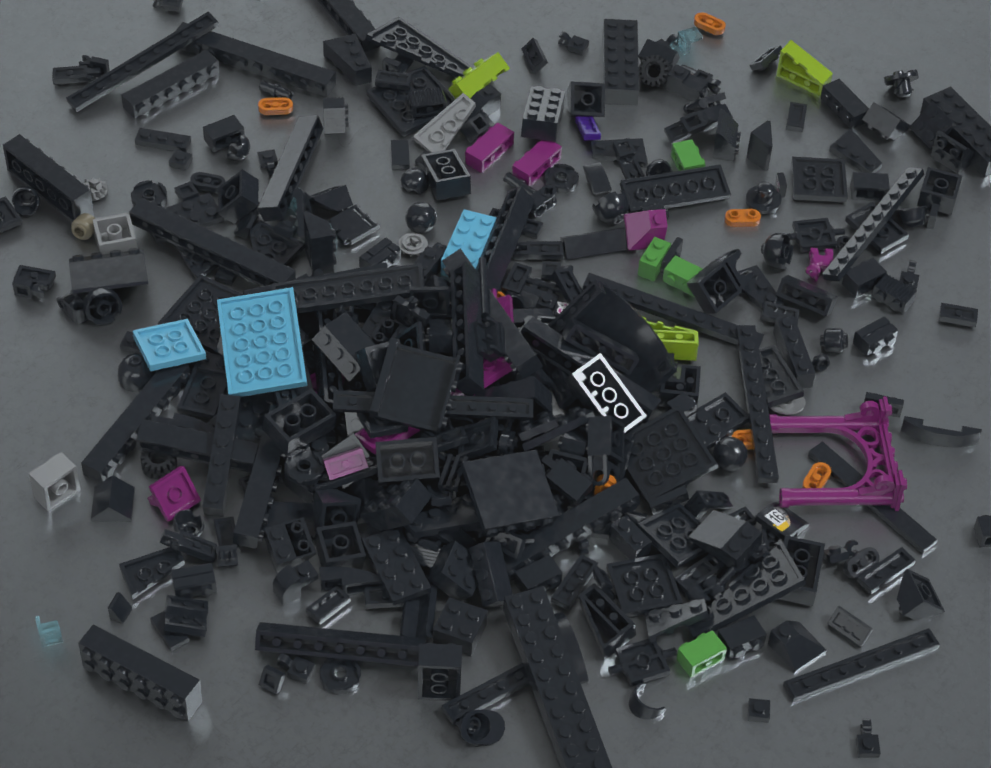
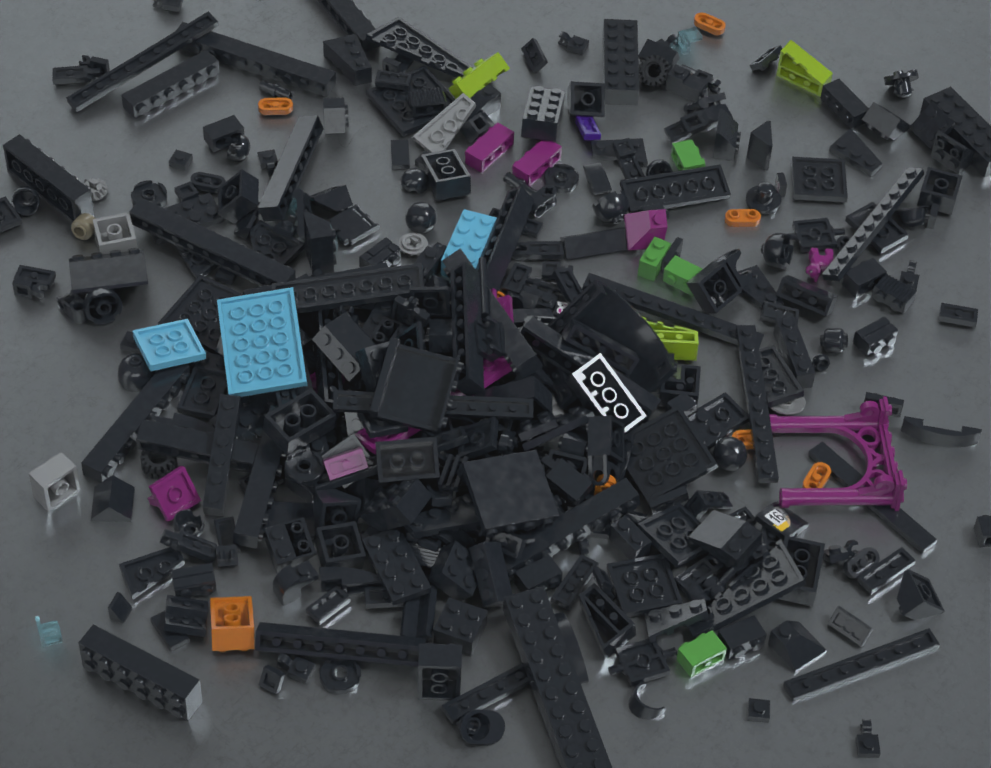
black plate [135,128,191,152] -> none
black tile [786,102,807,132] -> none
black brick [850,172,890,201] -> none
none -> orange slope [210,596,255,652]

